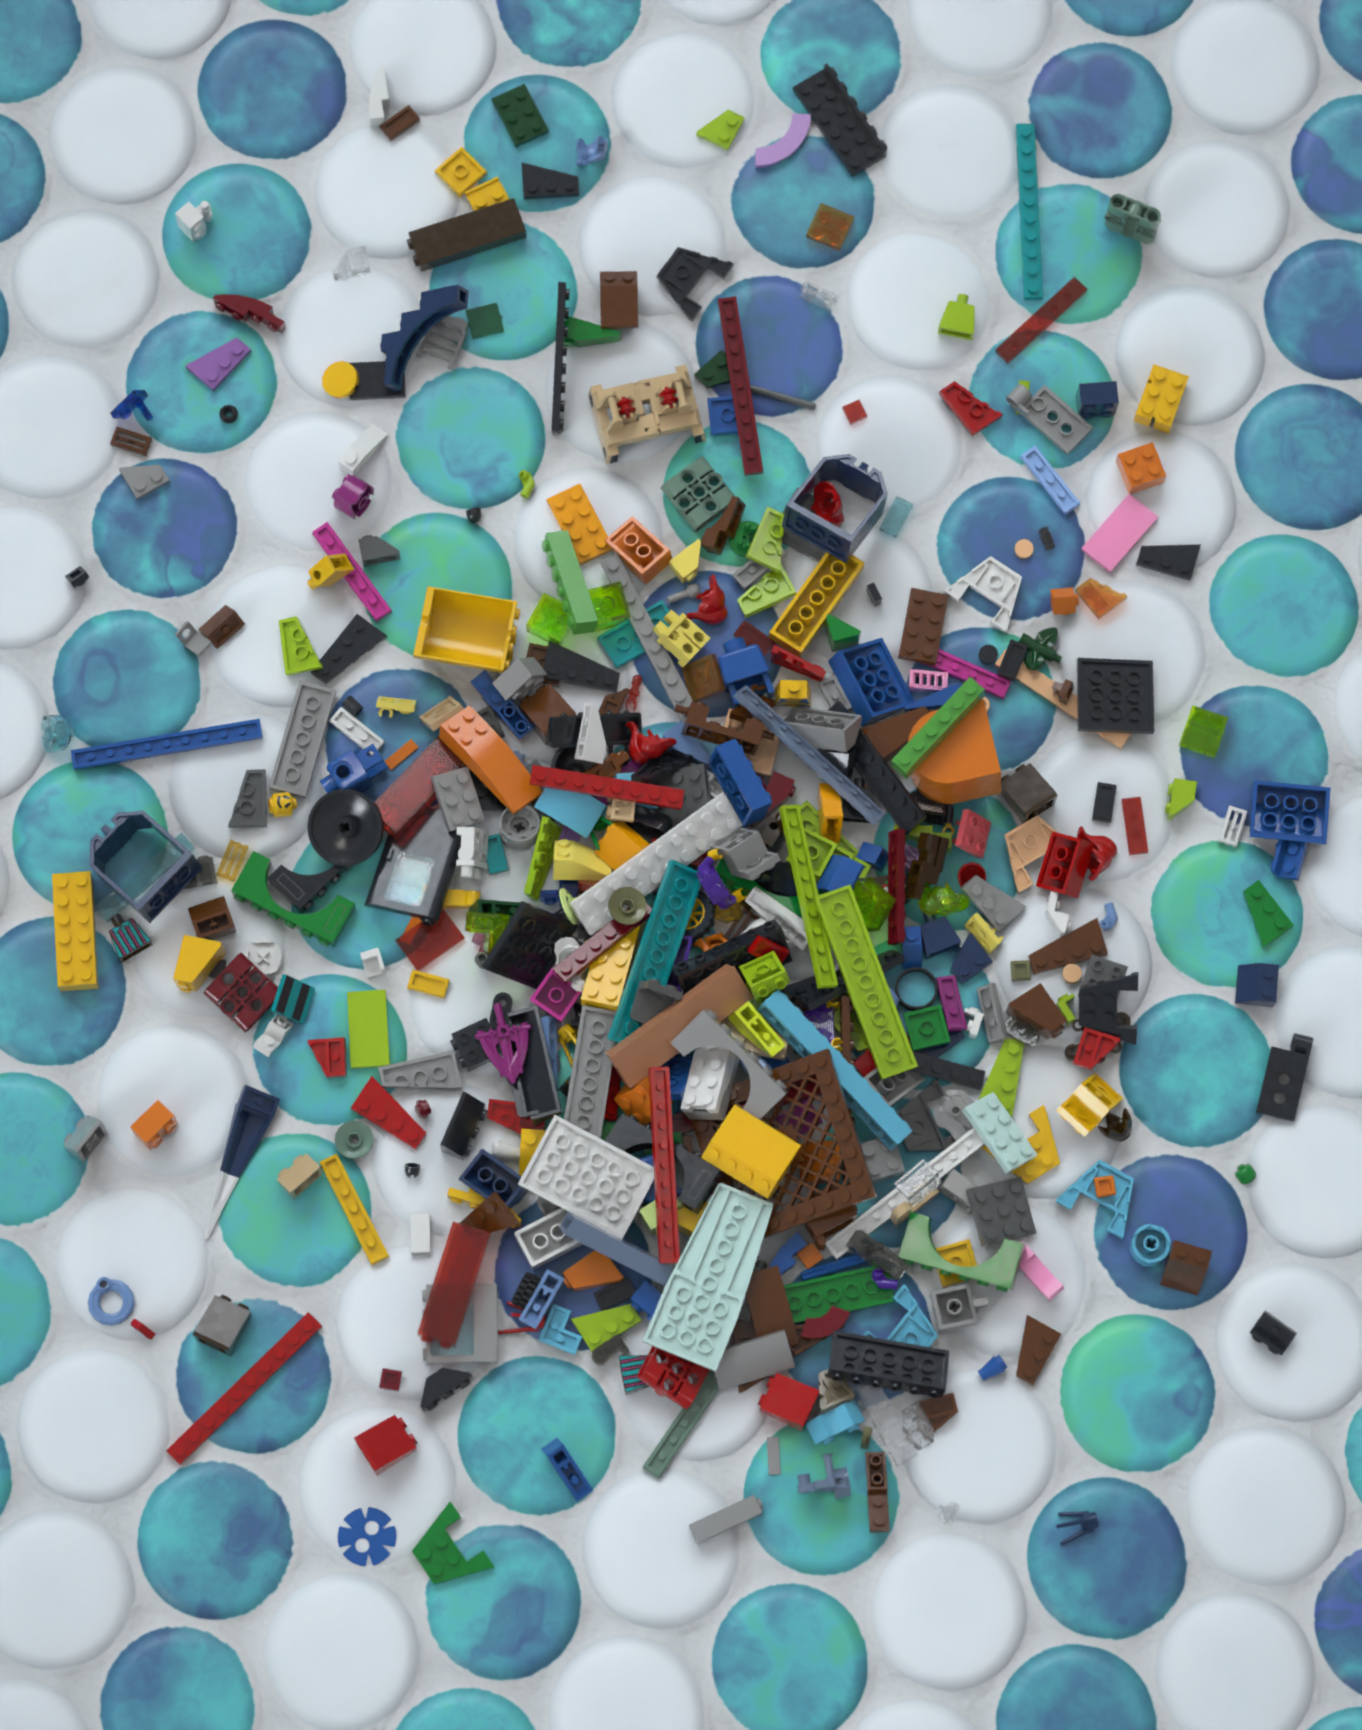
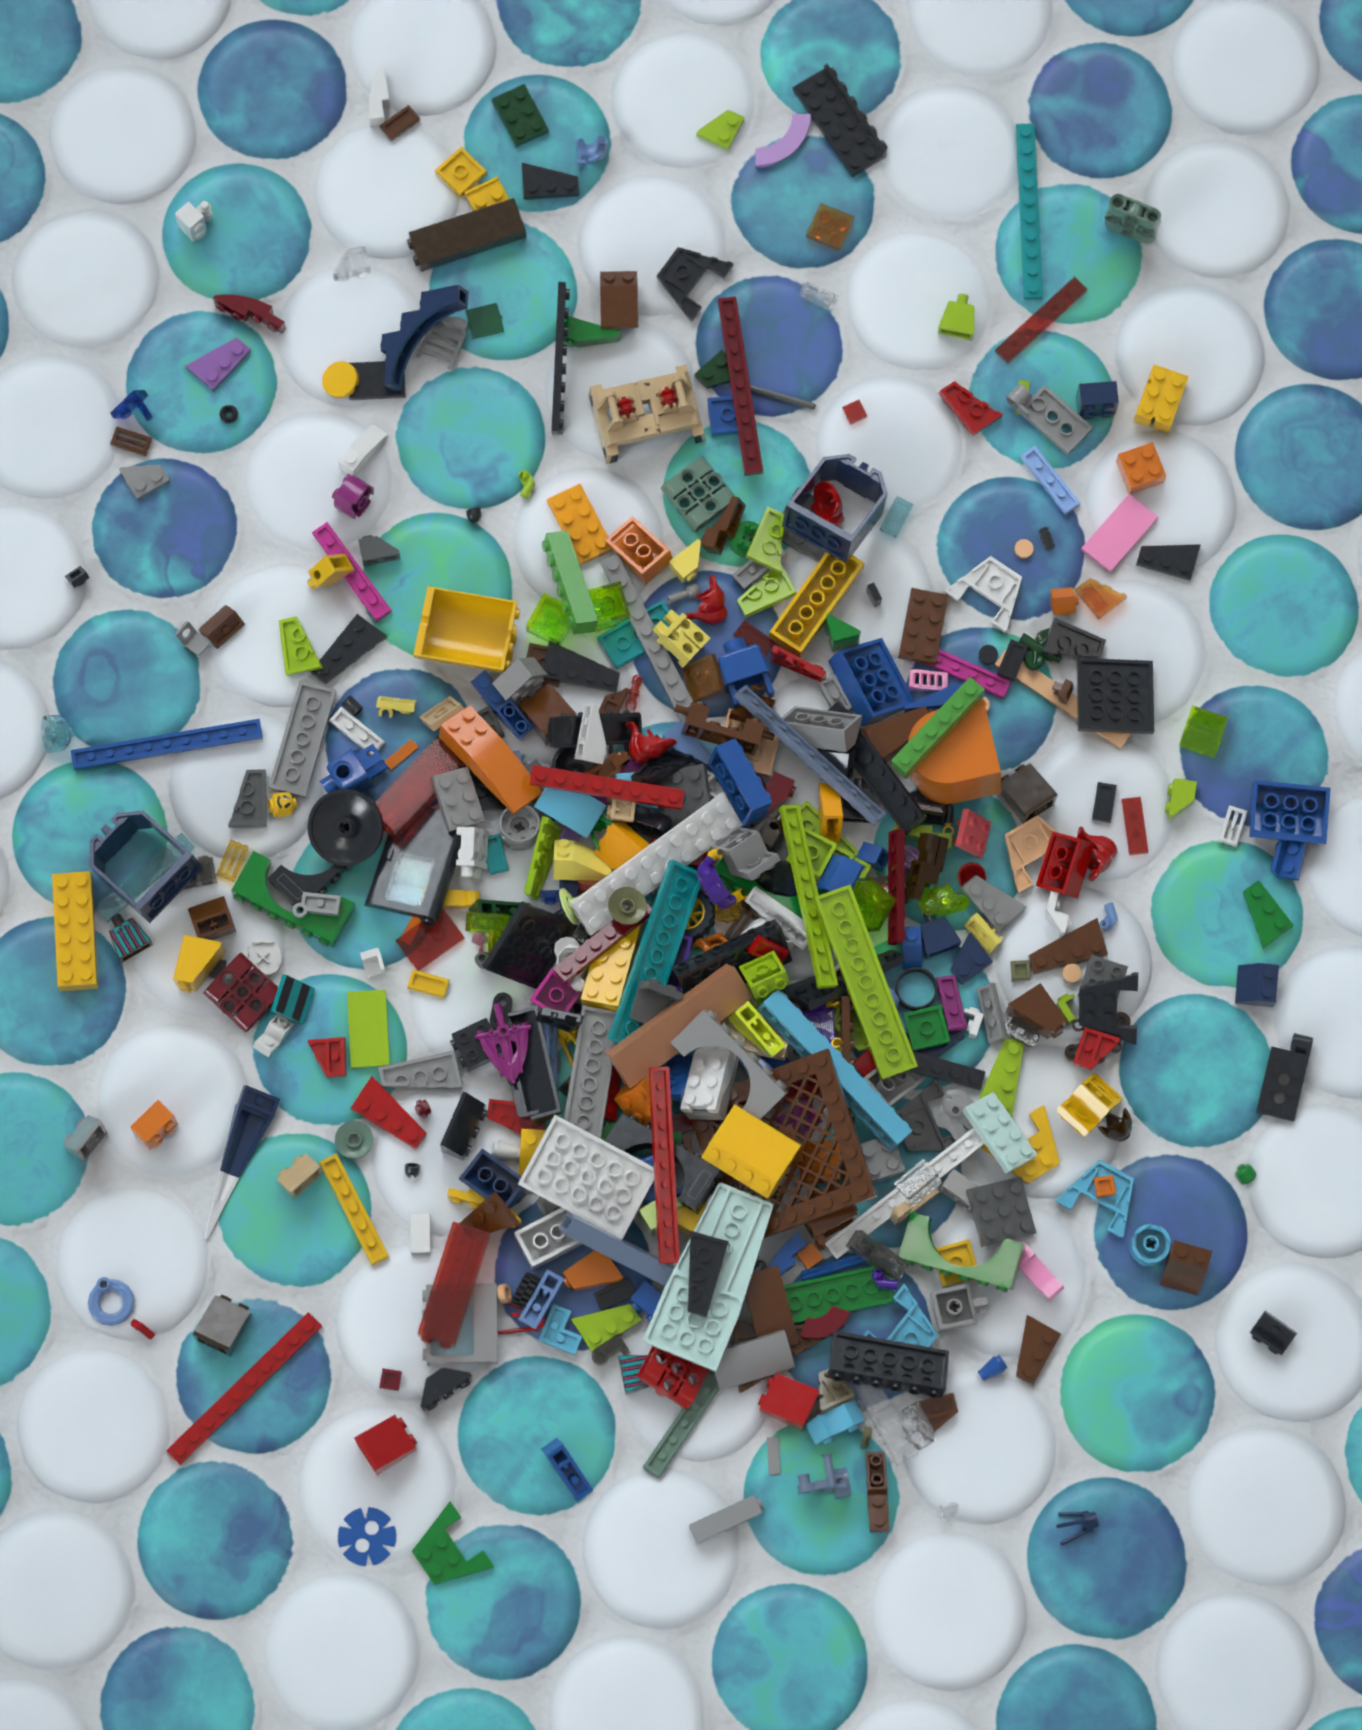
yellow torso [775,680,811,707] -> none
none -> light grey hinge [292,892,342,918]
none -> light nougat tile [497,1284,512,1304]
none -> black wing [535,1007,584,1033]
none -> black wing [688,1231,729,1318]
none -> black wing [1041,618,1106,658]

